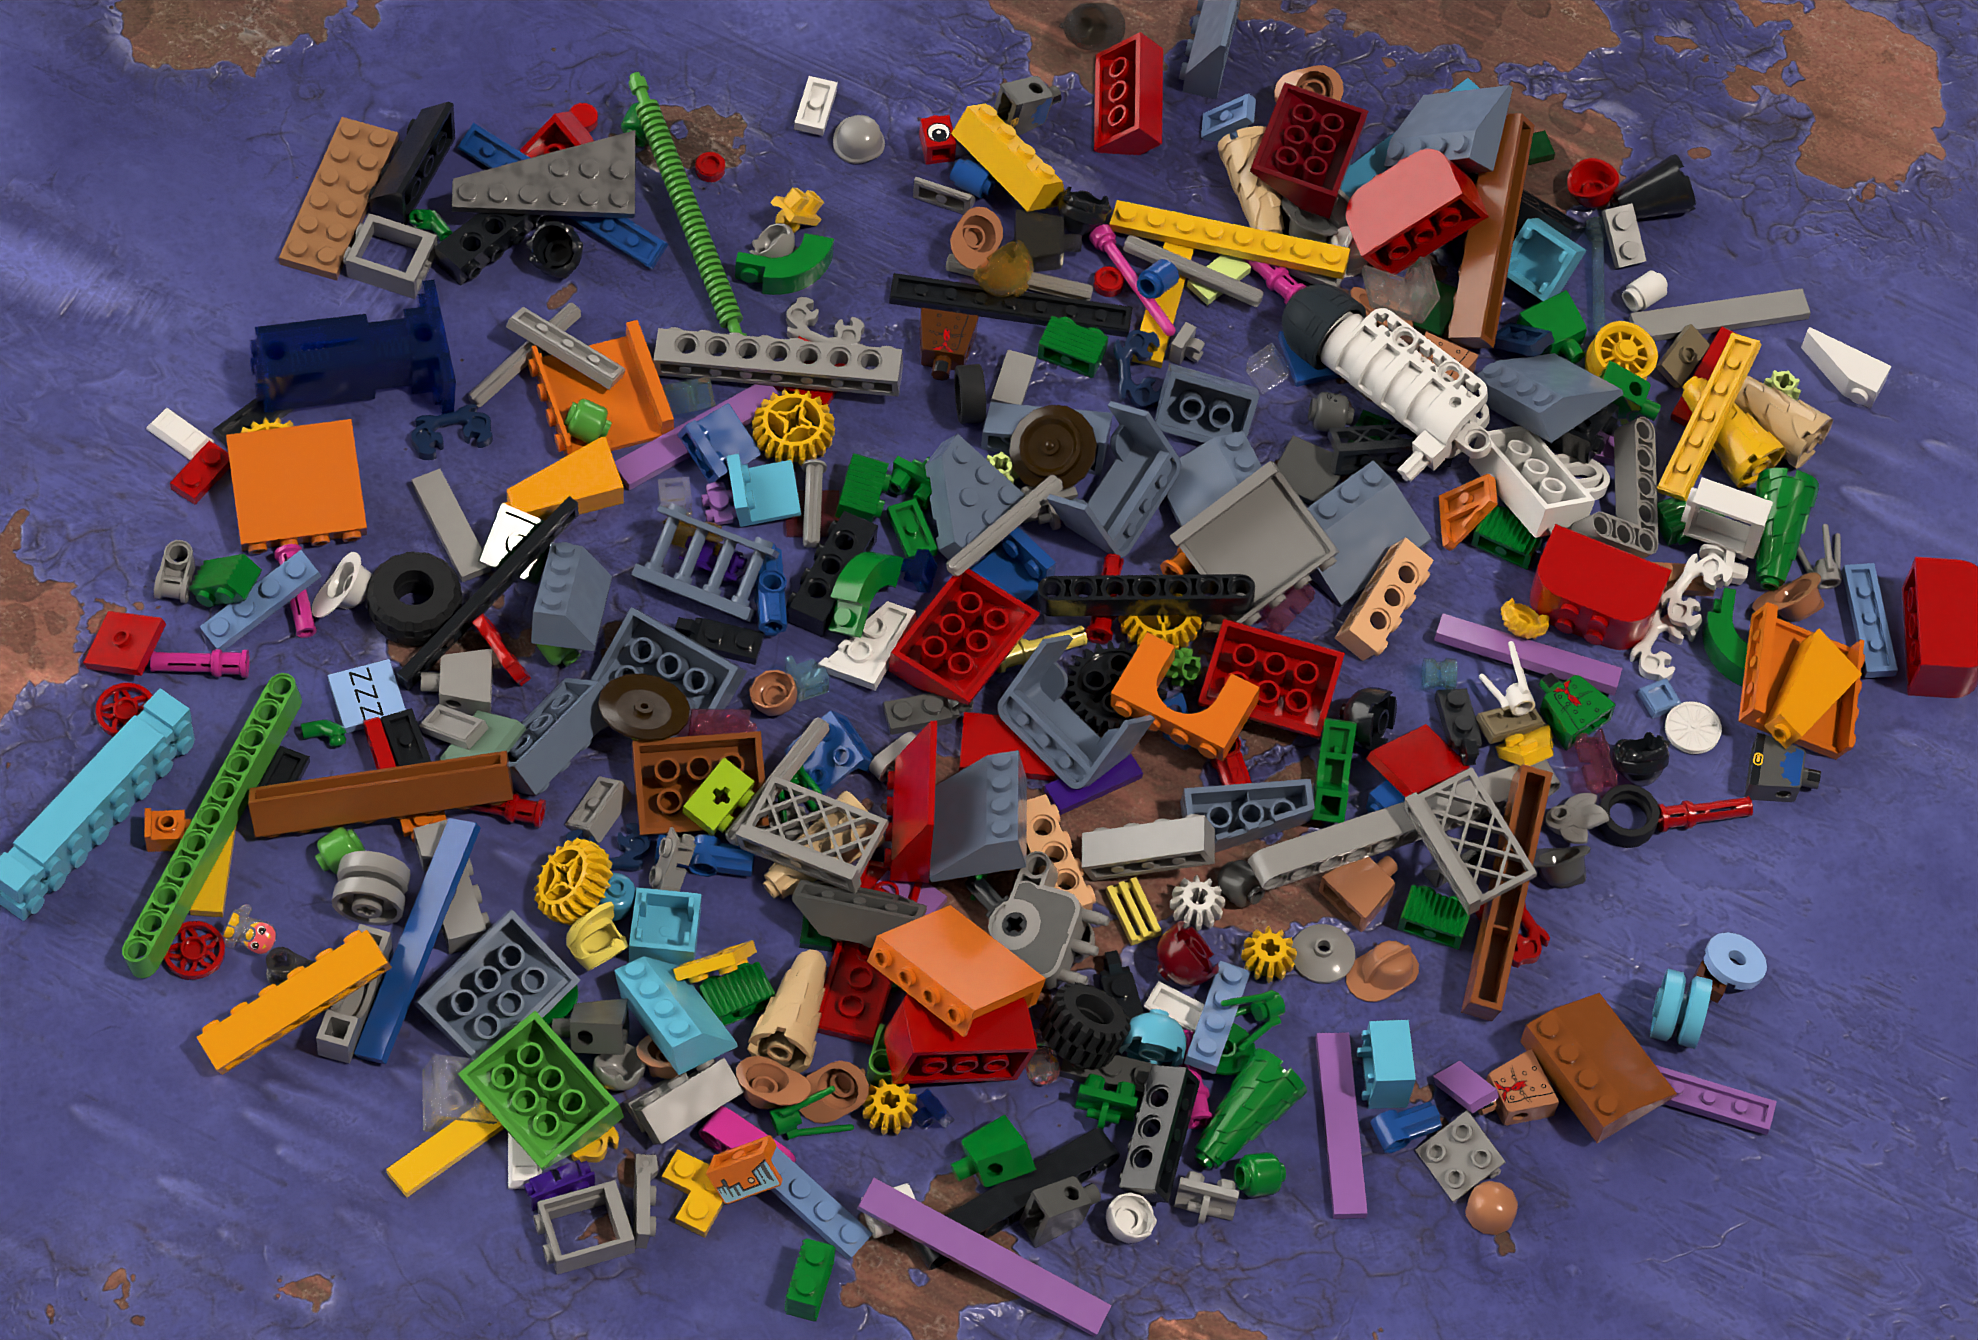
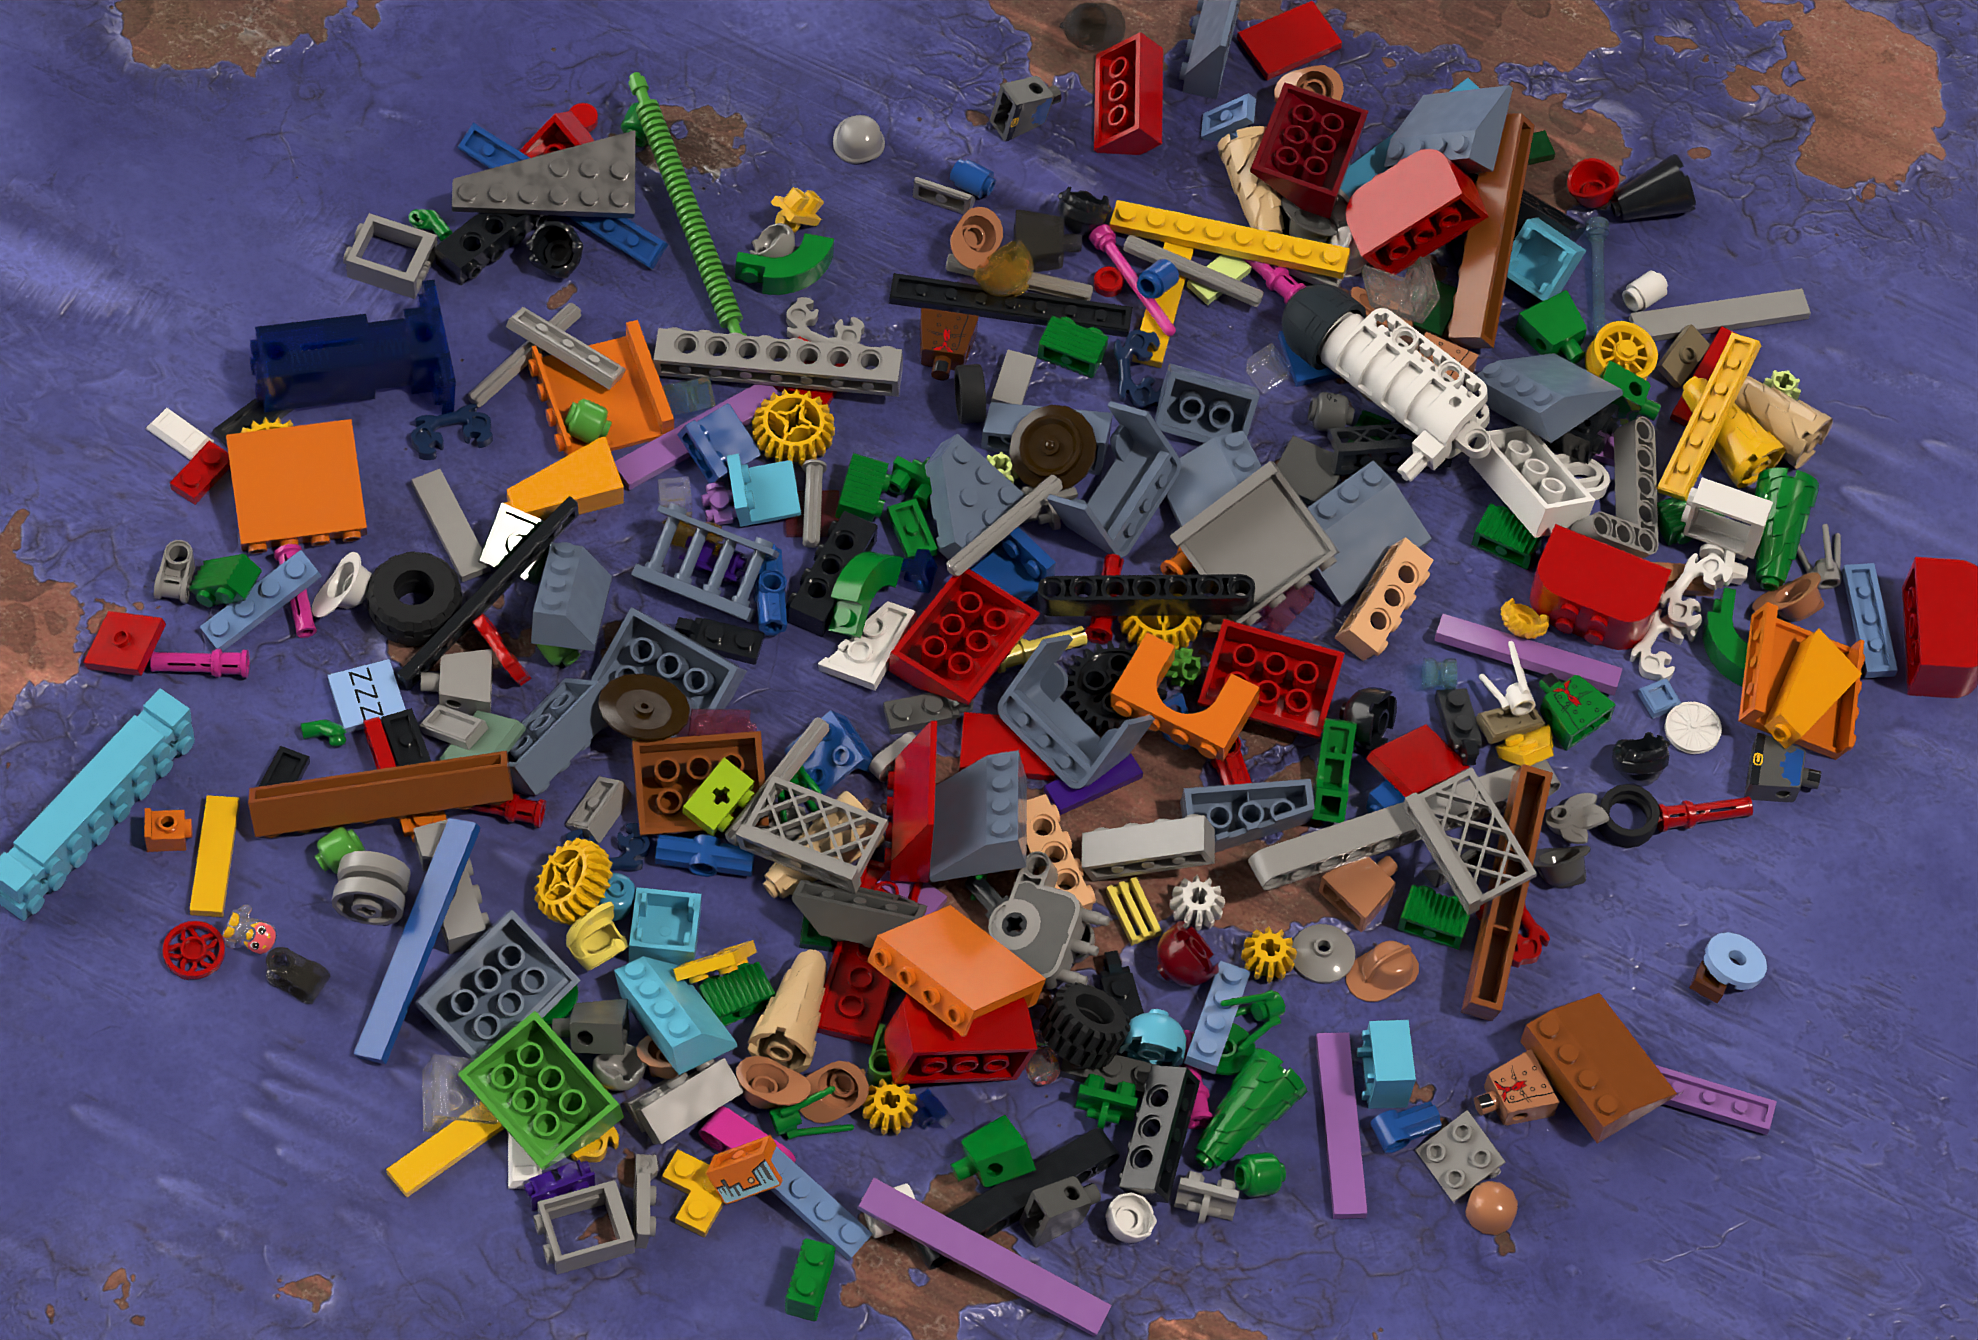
red wheel [96,683,153,737] -> none
bright green beam [122,673,302,978] -> none
light orange brick [196,930,392,1075] -> none
medium nougat plate [279,117,399,281] -> none
light grey arch [316,924,392,1064] -> none
black slope [368,102,455,225] -> none
light grey hinge [649,827,696,892] -> none
red tile [695,152,725,182] -> none
nougat hair [749,670,797,716] -> none
clear light blue panel [785,655,829,702] -> none
white plate [794,76,838,136] -> none
red brick [919,115,956,165] -> none
yellow slope [951,103,1064,212] -> none
white tile [1143,981,1205,1032] -> none
light grey tile [1169,322,1205,365] -> none
dark grey head [1217,860,1265,908] -> none
medium lavender tile [1433,1061,1499,1113] -> none
orange wing [1439,474,1498,551] -> none
dark blue plate [1494,322,1555,357] -> none
clear pink hinge [1574,729,1618,799] -> none
light grey plate [1601,203,1646,269] -> none
medium azure wheel [1650,969,1712,1049] -> none
white slope [1801,327,1891,409] -> none
none -> red tile [1237,1,1342,80]

